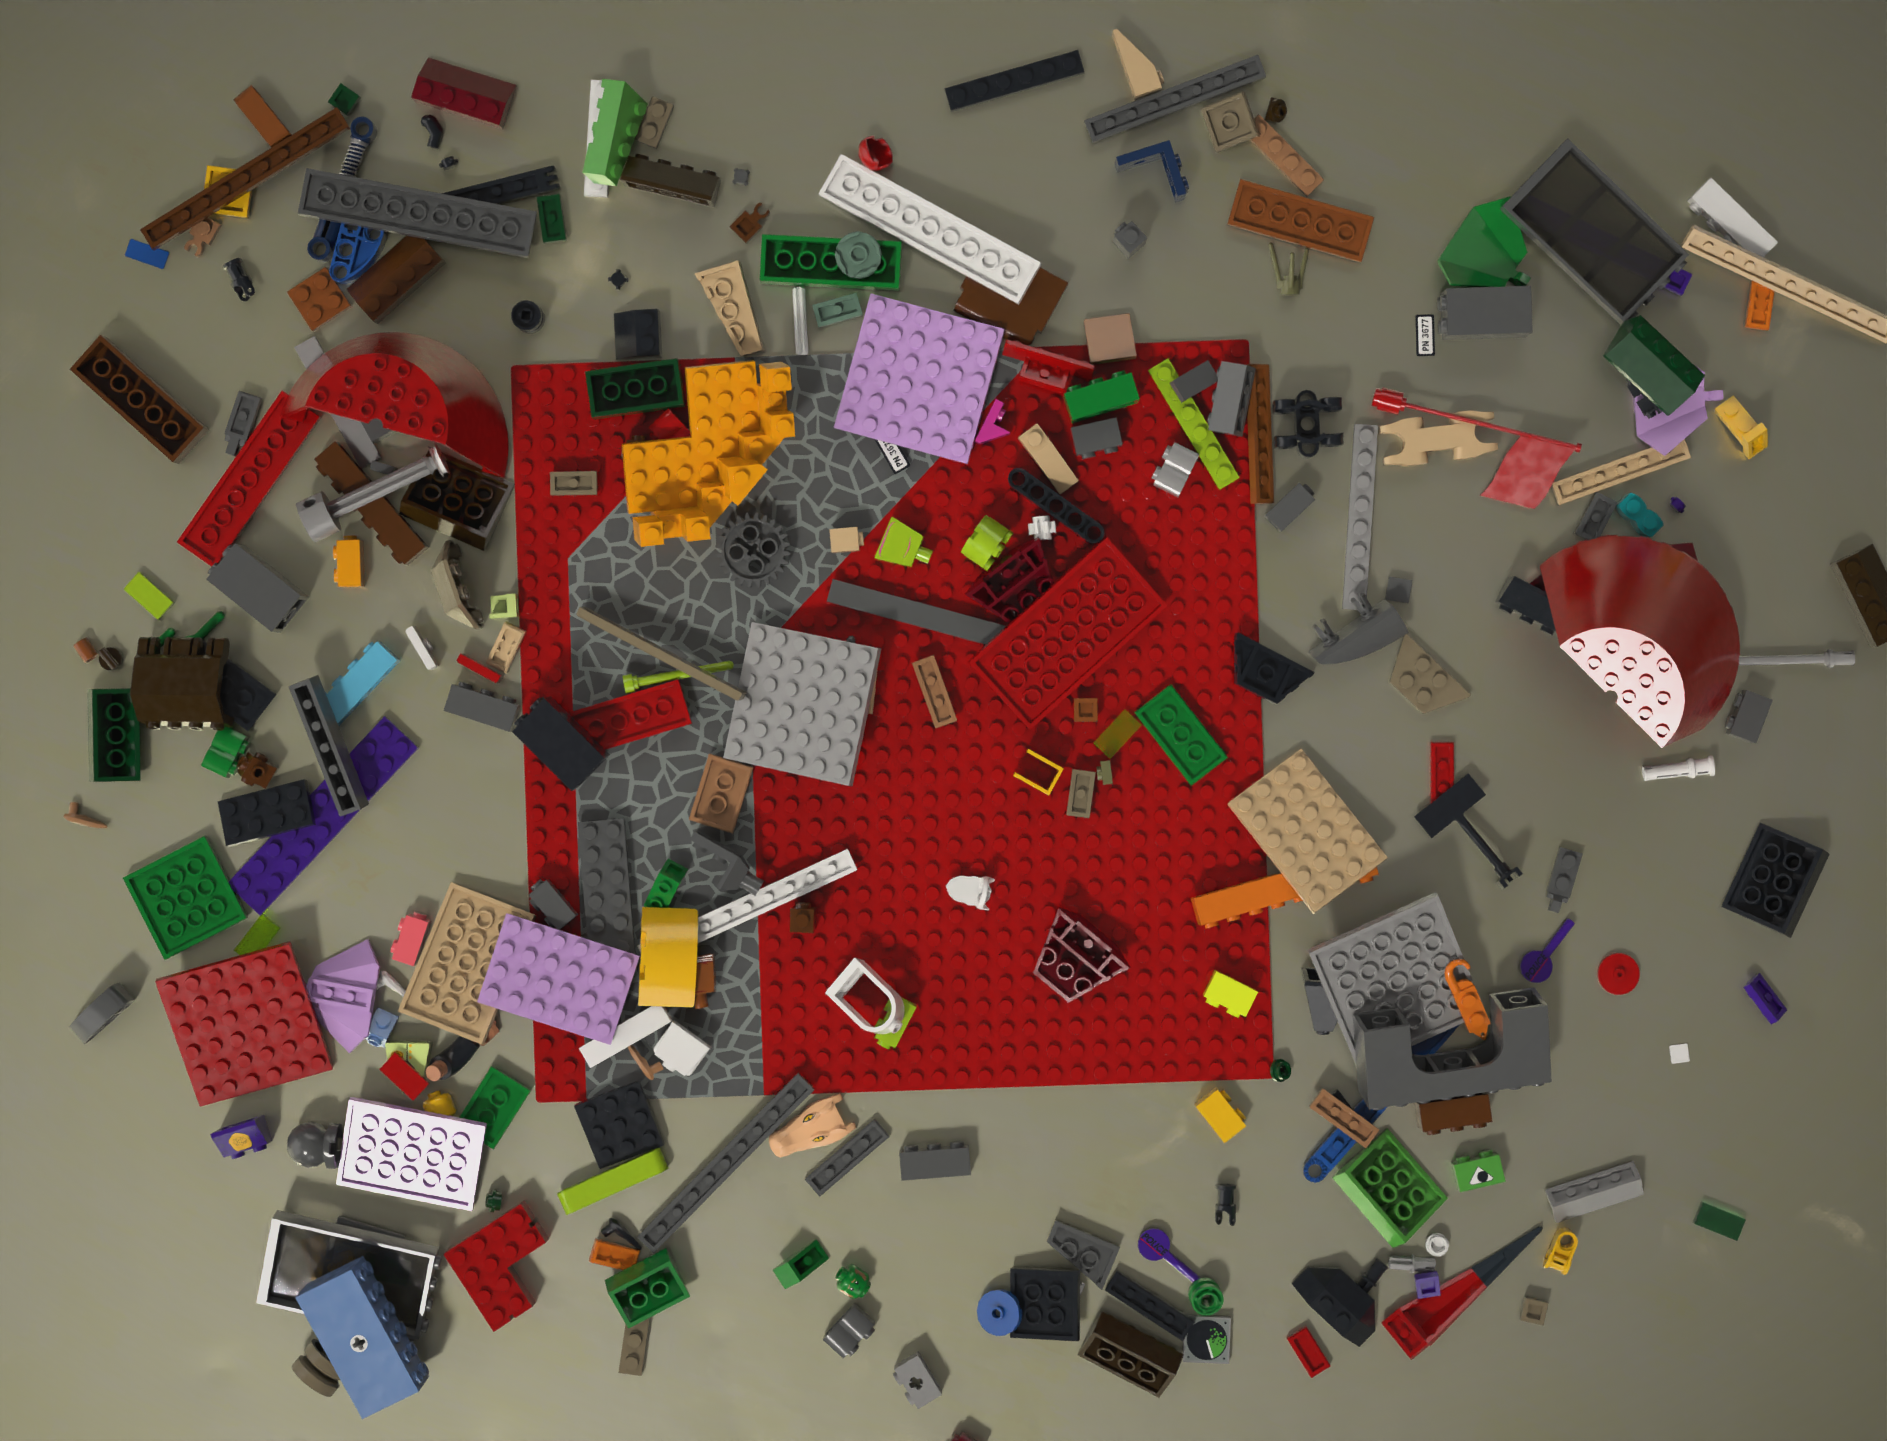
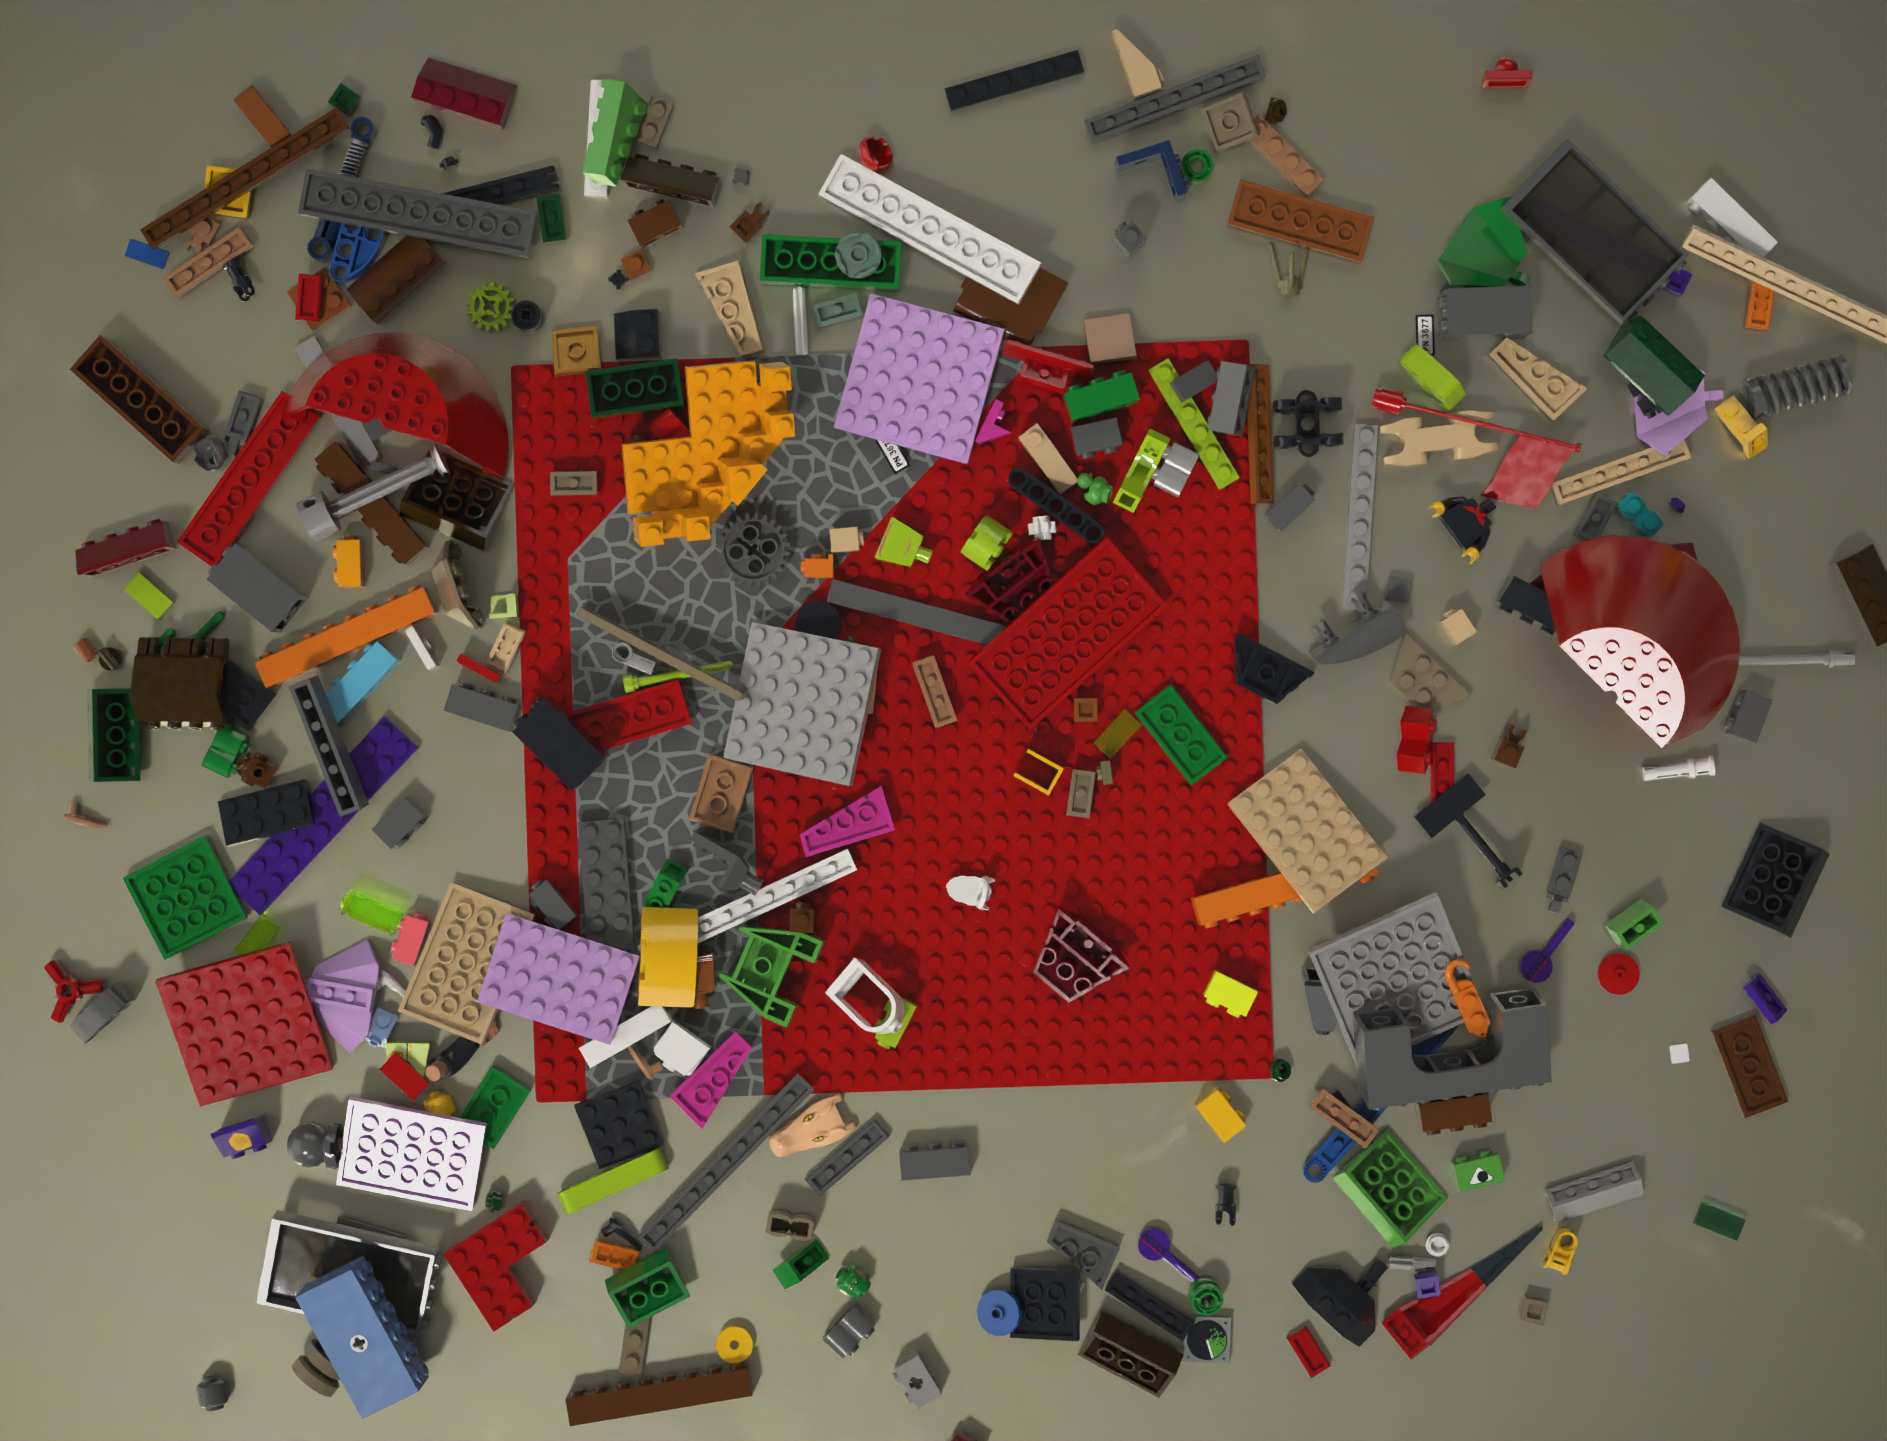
none -> red bush [44,960,104,1023]
none -> dark red slope [75,519,177,577]
none -> medium nougat plate [163,227,253,299]
none -> dark grey hair [194,436,226,471]
none -> dark grey head [196,1375,228,1411]
none -> orange brick [255,585,438,688]
none -> red tile [295,274,323,323]
none -> clear neon green window [340,892,404,936]
none -> dark grey brick [371,796,427,849]
none -> lime gear [465,281,516,332]
none -> pearl gold plate [551,326,601,377]
none -> reddish brown brick [565,1362,754,1426]
none -> light grey piece [612,642,658,675]
none -> dark orange plate [620,249,652,281]
none -> reddish brown brick [628,199,683,248]
none -> dark pink wing [670,1031,752,1129]
none -> yellow piece [716,1325,754,1364]
none -> bright green wedge [719,926,826,1027]
none -> dark tan brick [766,1210,815,1241]
none -> black tile [795,601,841,639]
none -> dark pink wing [800,786,895,857]
none -> orange brick [801,554,834,578]
none -> bright green animal [1077,472,1113,505]
none -> lime arch [1113,429,1170,513]
none -> green wheel [1181,149,1214,182]
none -> red brick [1396,706,1437,774]
none -> lime beam [1399,344,1466,412]
none -> black torso [1428,495,1496,564]
none -> tan brick [1440,608,1477,645]
none -> red tile [1482,57,1532,88]
none -> tan wing [1489,338,1588,421]
none -> reddish brown brick [1491,724,1527,769]
none -> bright green brick [1605,898,1664,951]
none -> reddish brown tile [1711,1015,1788,1118]
none -> dark grey piece [1743,354,1853,420]

